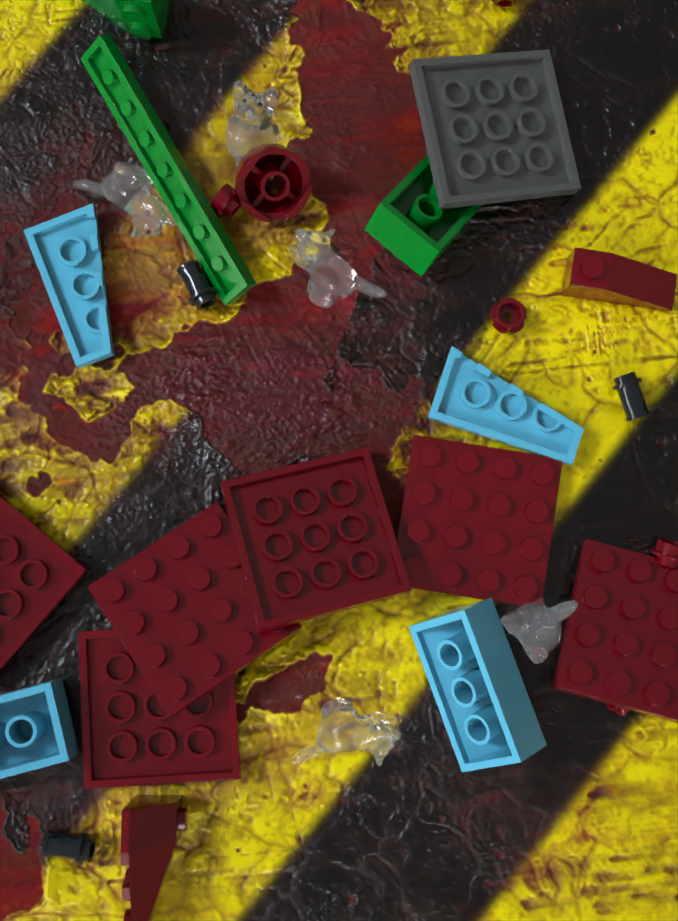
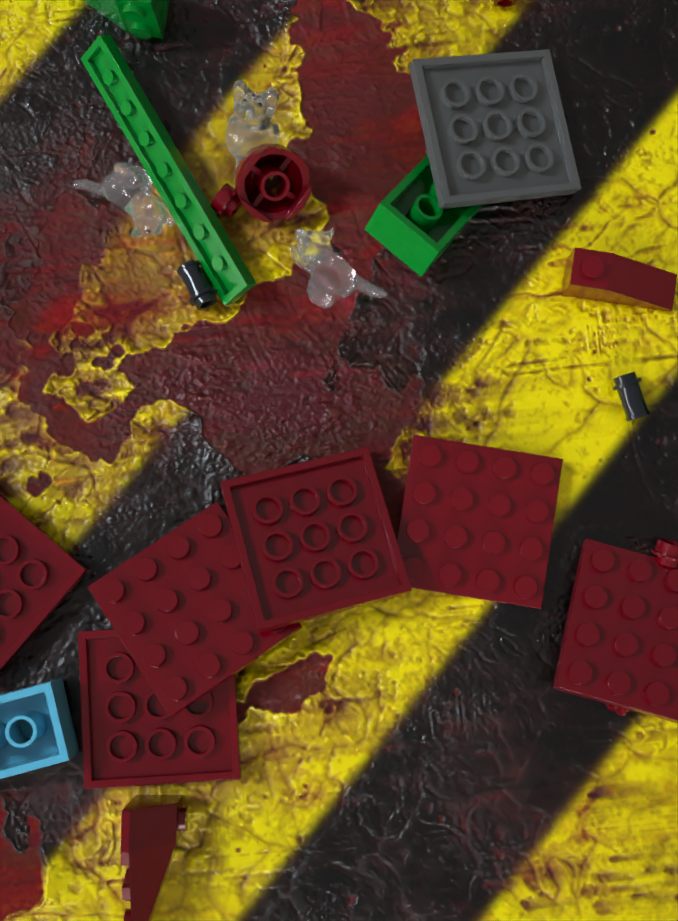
medium azure wing [23,203,114,369] -> none
black pin [42,830,96,865] -> none
clear animal [291,698,401,766] -> none
medium azure slope [409,597,547,772] -> none
medium azure wing [427,346,584,466] -> none
dark red plate [490,298,527,334] -> none
clear animal [500,598,578,664] -> none

